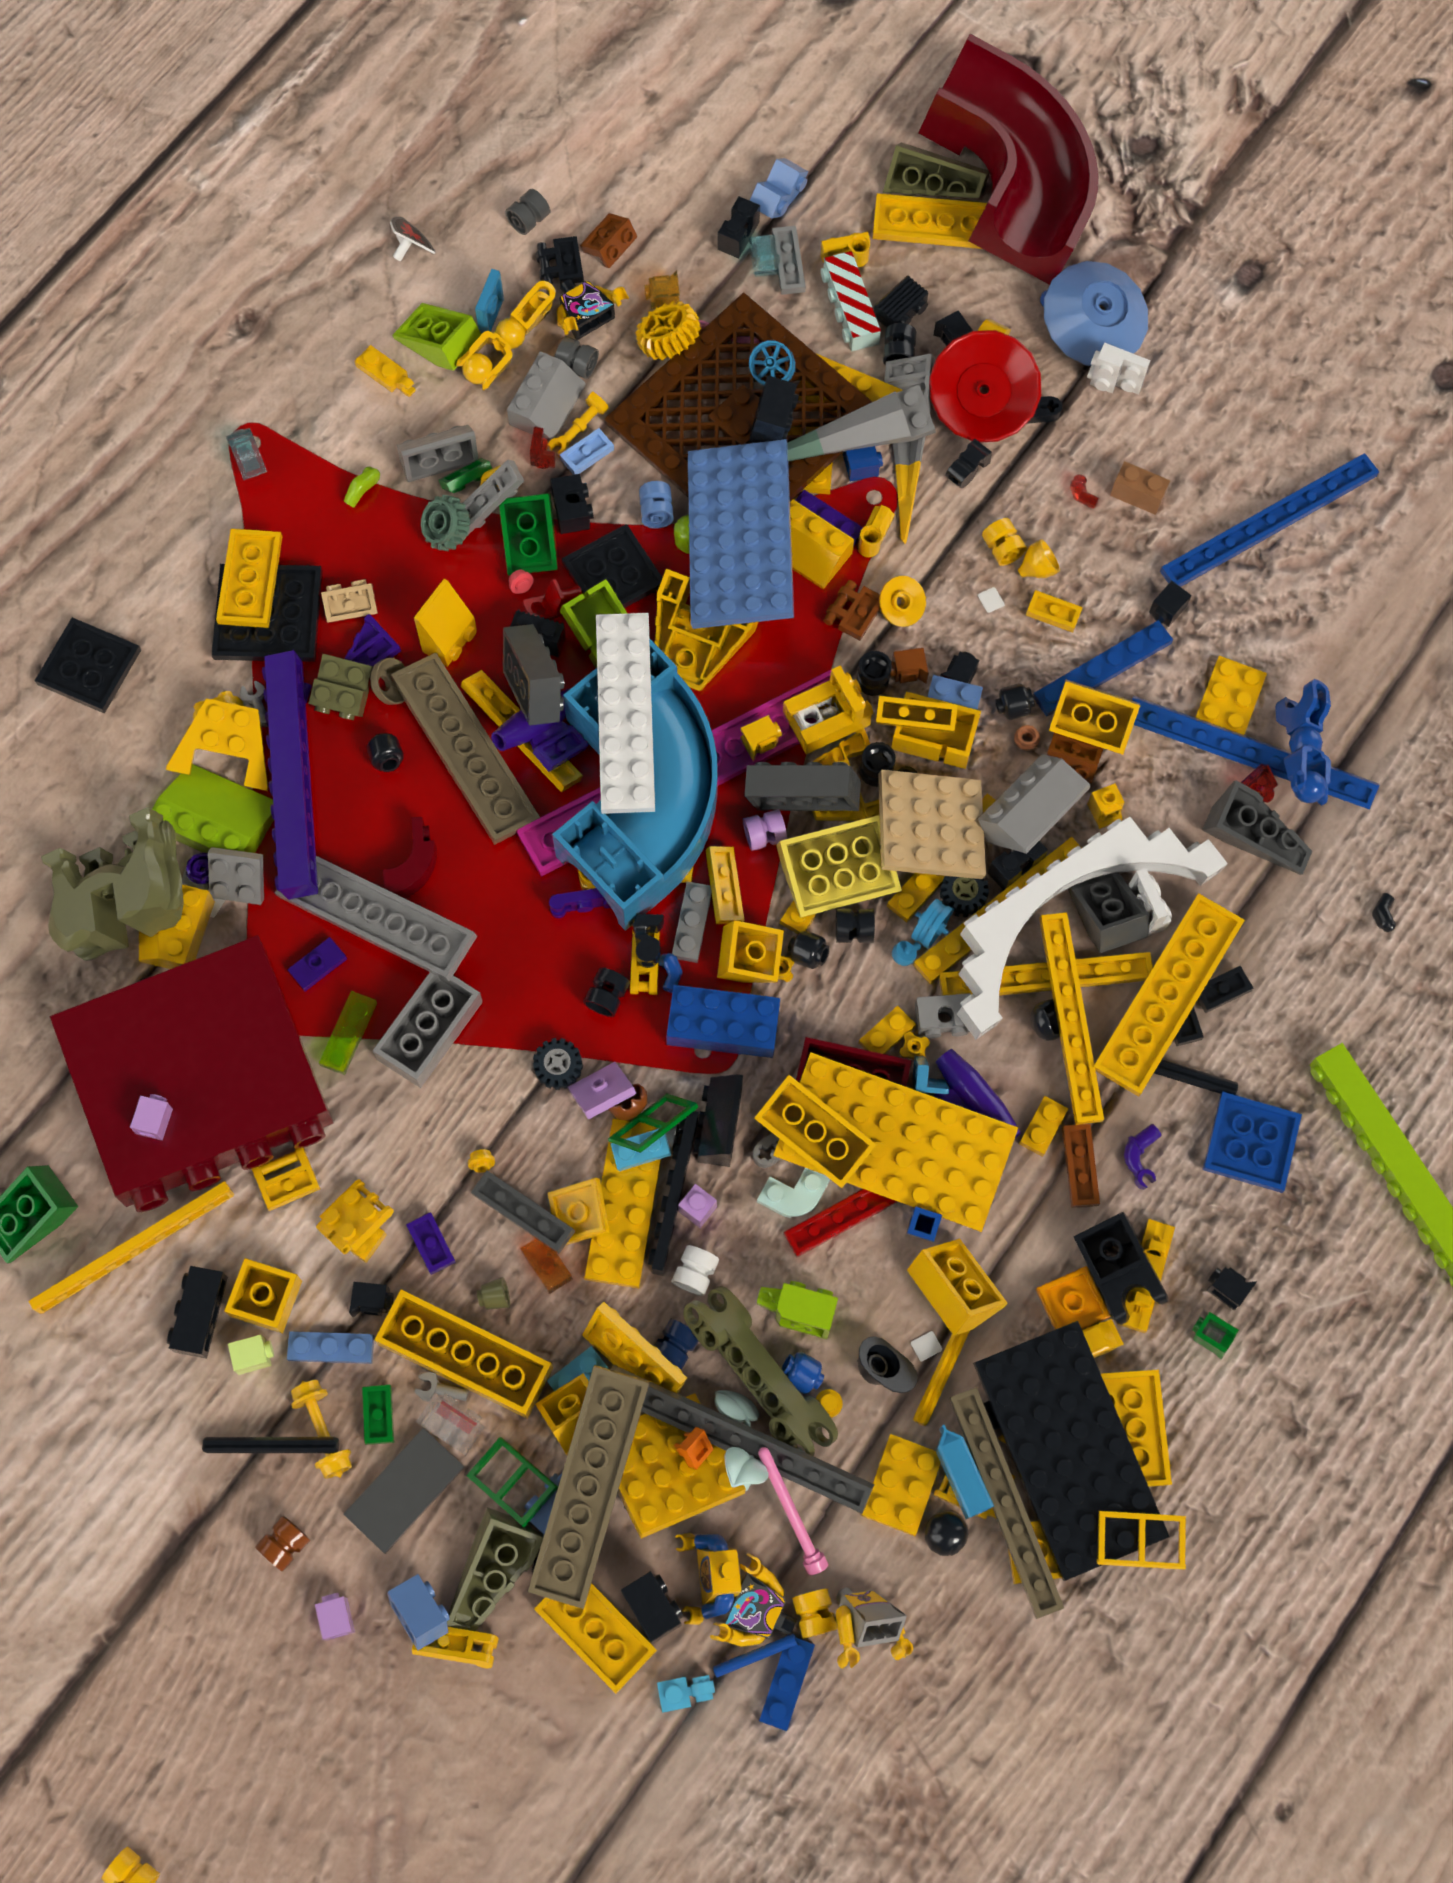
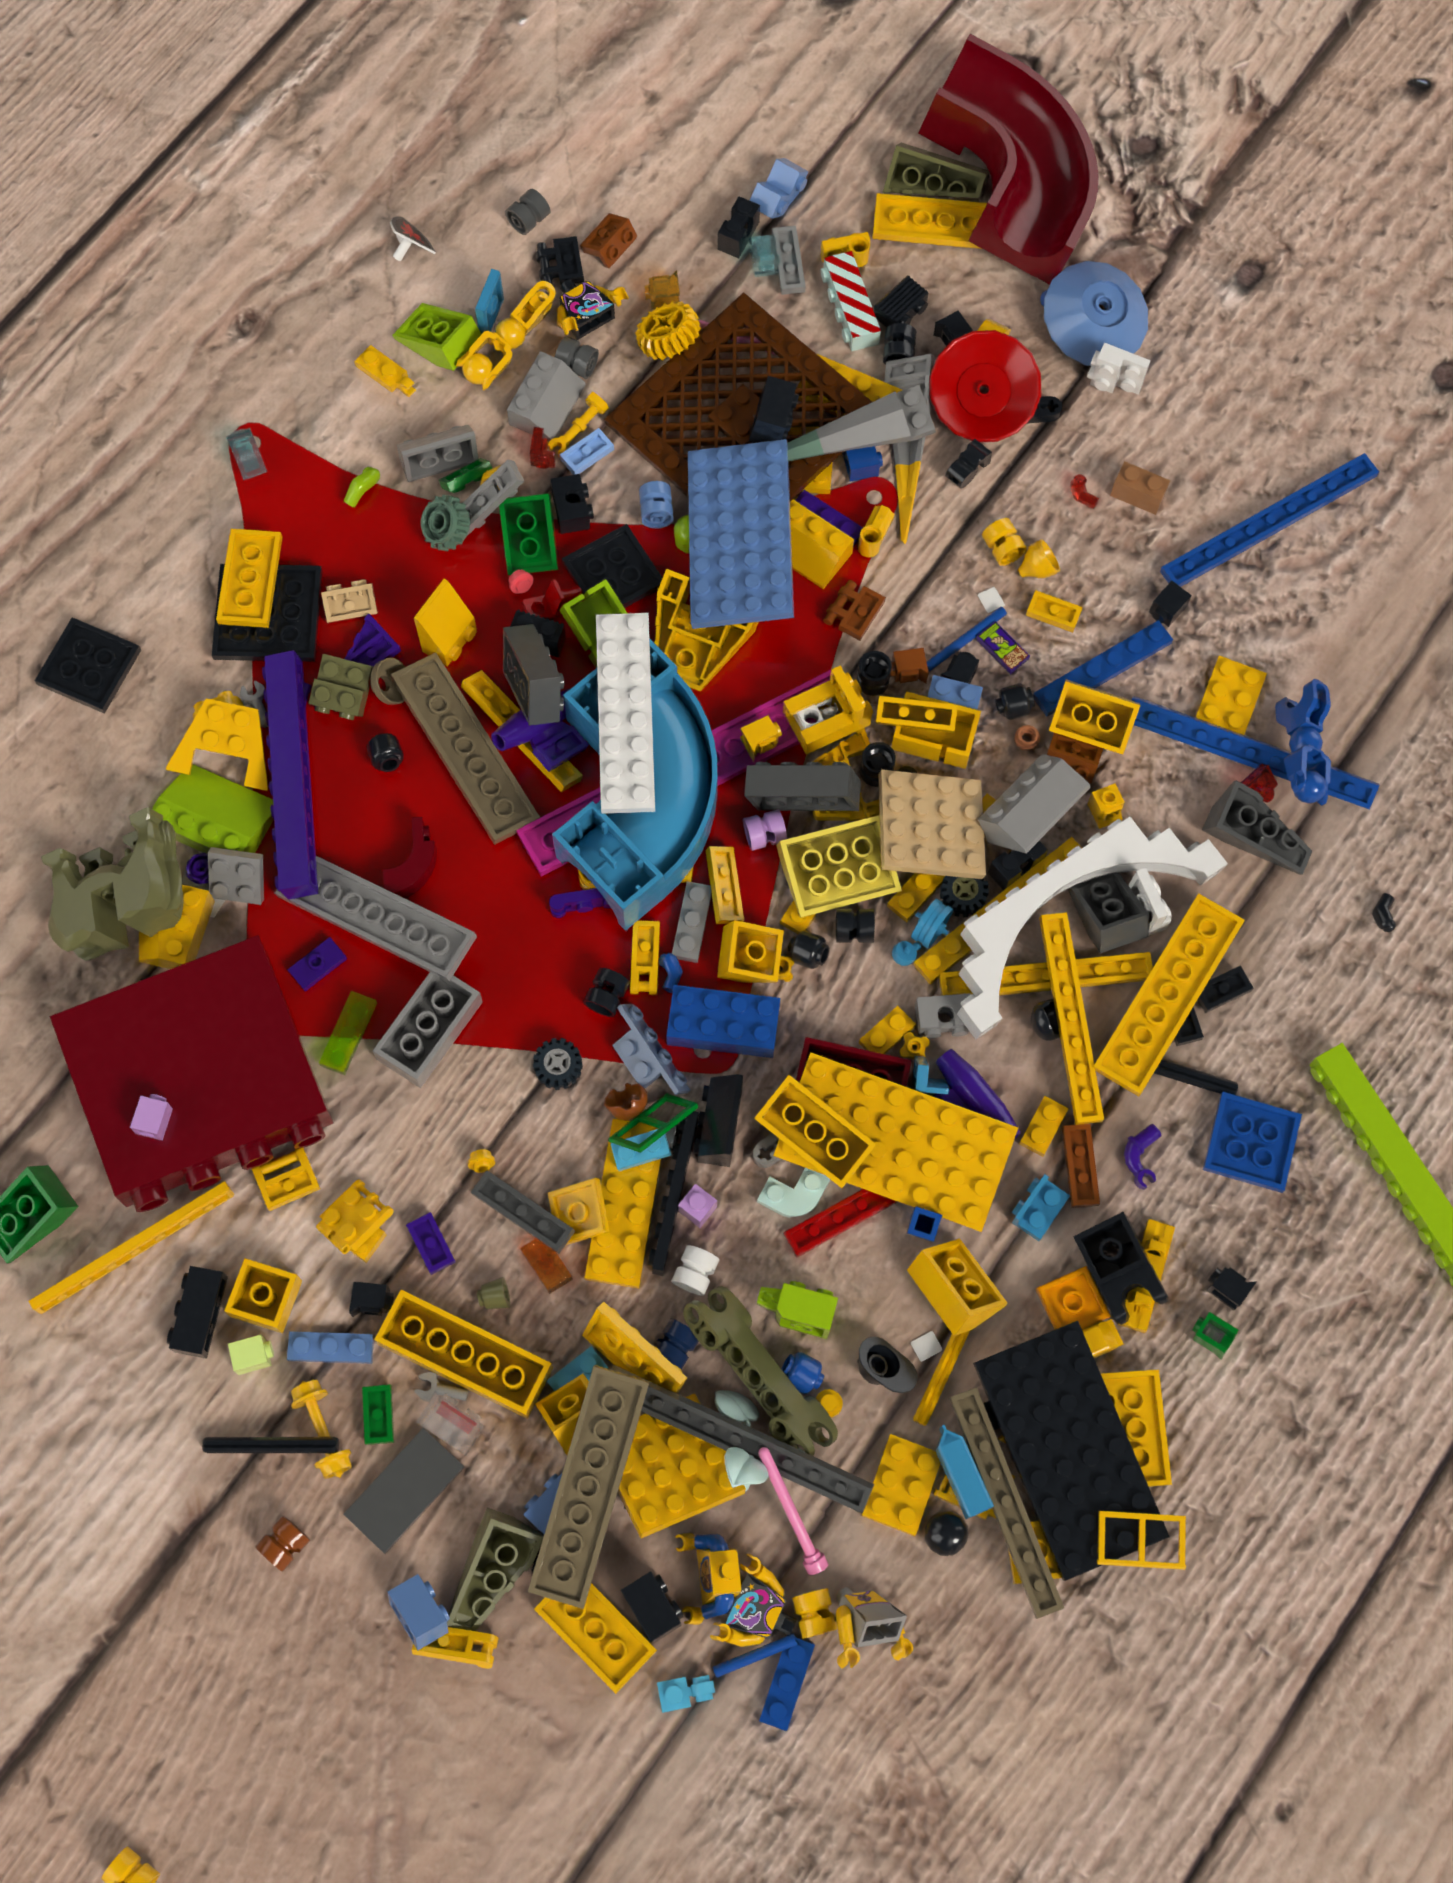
lavender brick [315,1593,355,1641] -> none
green window [466,1437,558,1527] -> none
lavender plate [568,1062,636,1119] -> none
black leg [633,914,664,968] -> none
orange tile [674,1427,714,1470] -> none
dark azure wheel [749,340,796,385] -> none
yellow dish [879,576,926,627] -> none
none -> sand blue bracket [612,1004,691,1095]
none -> blue bar [926,607,1007,672]
none -> tile [976,621,1030,675]
none -> dark azure bracket [1012,1174,1070,1241]

